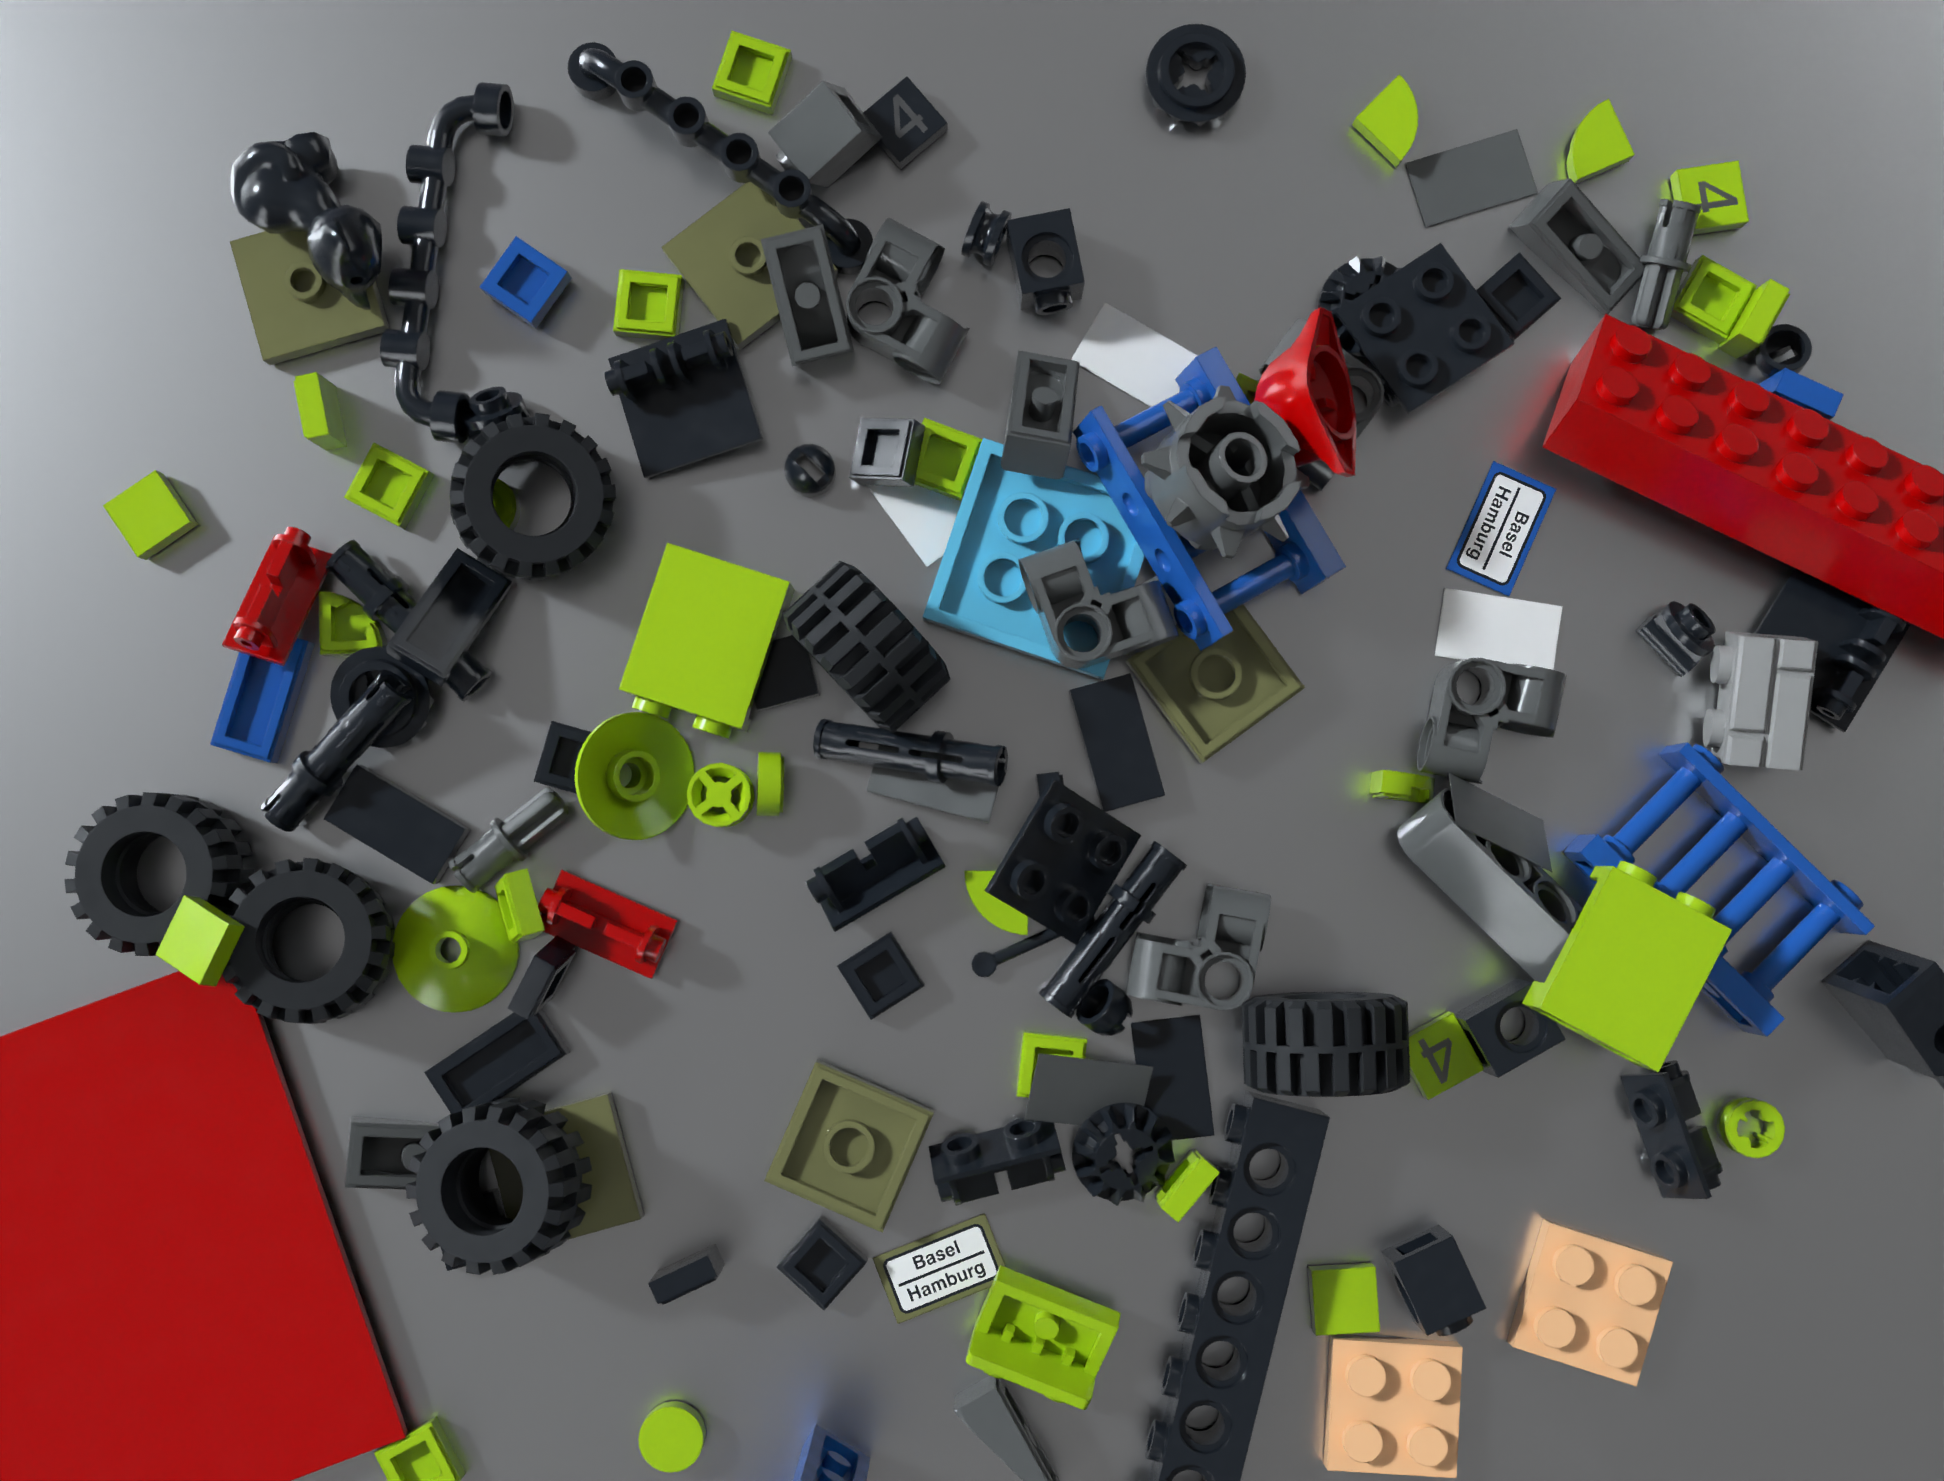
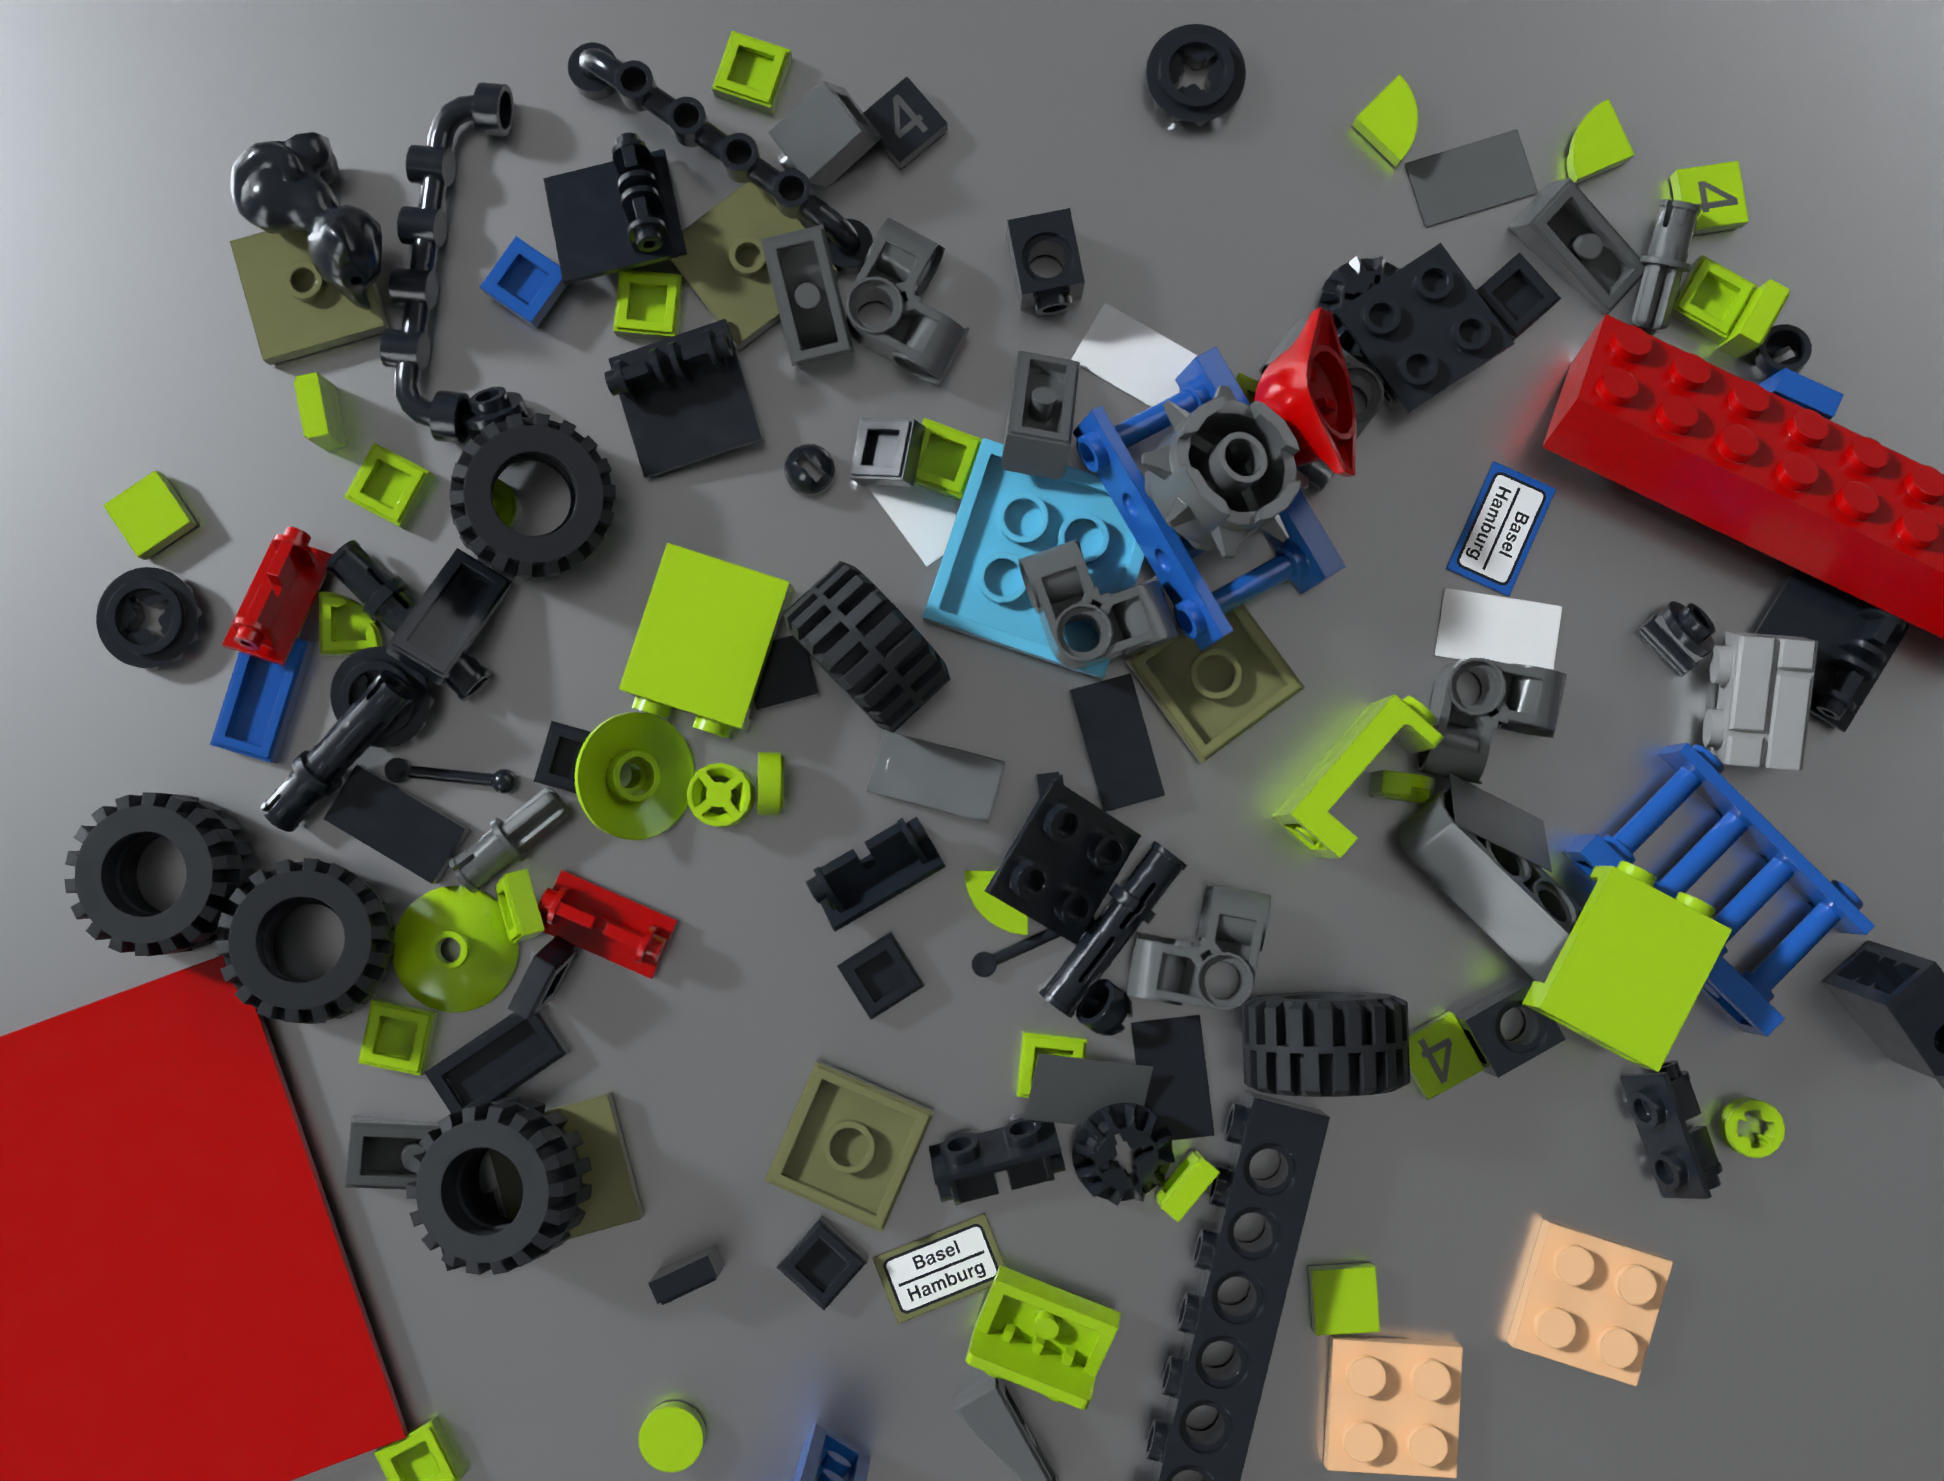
lime tile [155,895,245,986] -> none
black pin [813,719,1008,787] -> none
black bush [961,201,1012,266] -> none
black brick [1381,1225,1486,1336] -> none
none -> black gear [96,567,203,669]
none -> lime tile [358,999,439,1076]
none -> black hinge [384,758,517,794]
none -> black hinge [543,132,688,285]
none -> lime panel [1271,694,1444,858]

